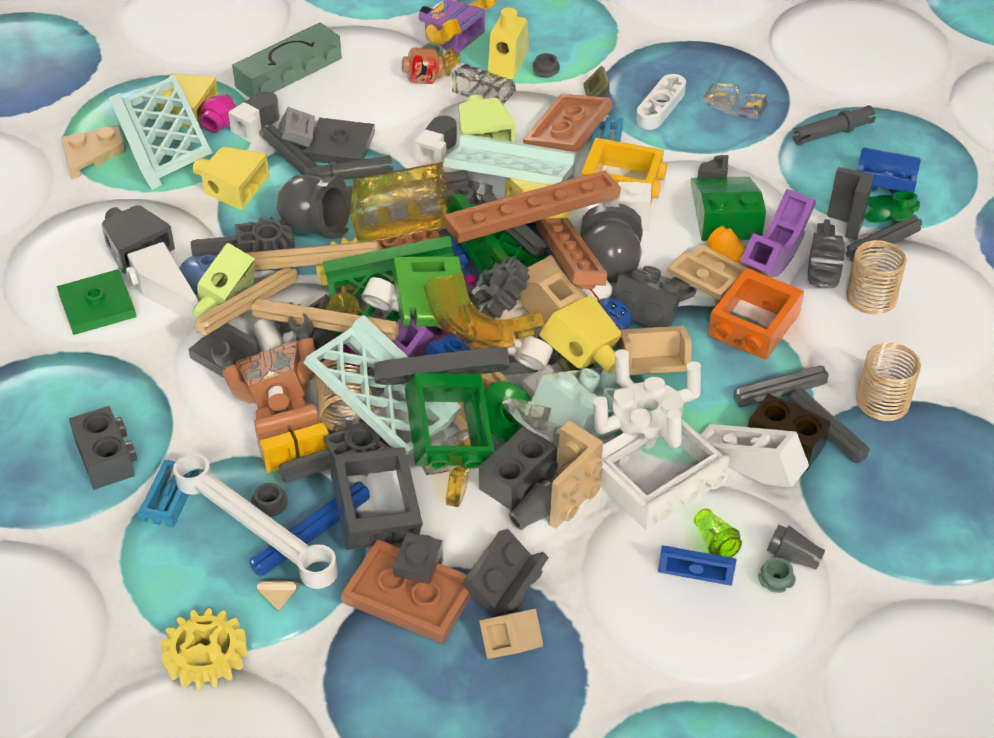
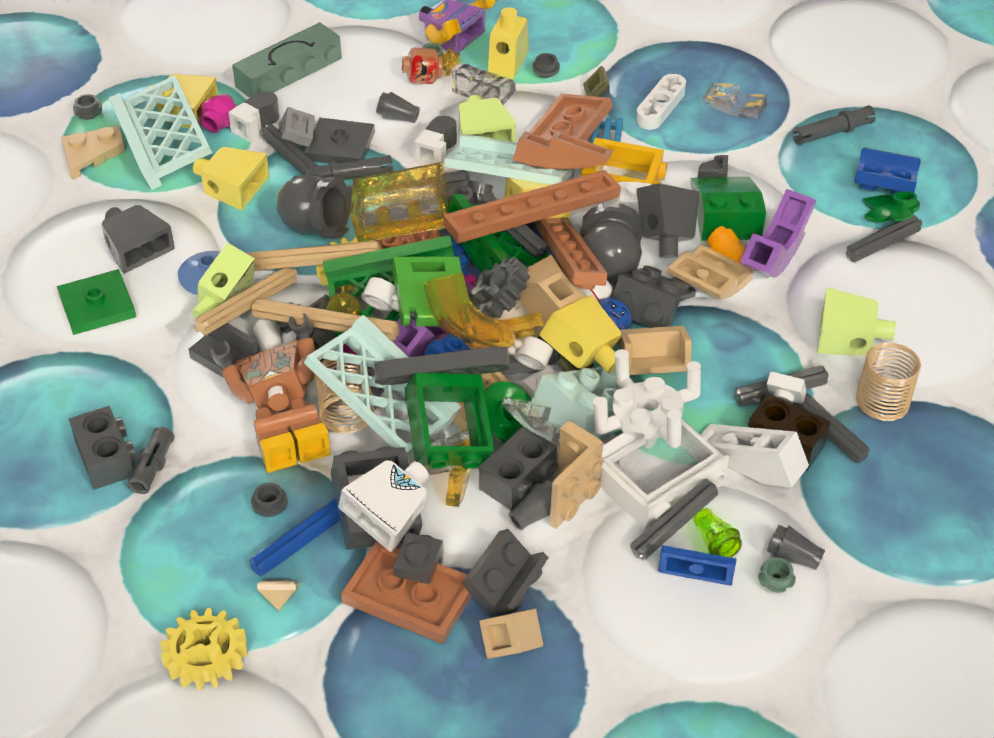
white slope [126,242,198,324] -> none
dark azure tile [138,459,199,528] -> none
white piece [173,453,338,589] -> none
dark grey gear [190,216,295,257] -> none
dark grey gear [279,418,391,482] -> none
orange window [708,267,804,360] -> none
dark grey gear [807,219,845,288] -> none
dark grey panel [827,167,874,241] -> none
tan piece [846,240,907,314] -> none
none -> dark grey plate [73,94,102,120]
none -> dark grey pin [127,427,175,494]
none -> white torso [338,460,429,552]
none -> dark grey cone [376,92,420,123]
none -> nougat slope [513,130,613,169]
none -> dark grey axle [630,479,719,560]
none -> dark grey torso [637,183,699,258]
none -> white plate [767,371,807,404]
none -> yellowish green torso [817,288,896,355]

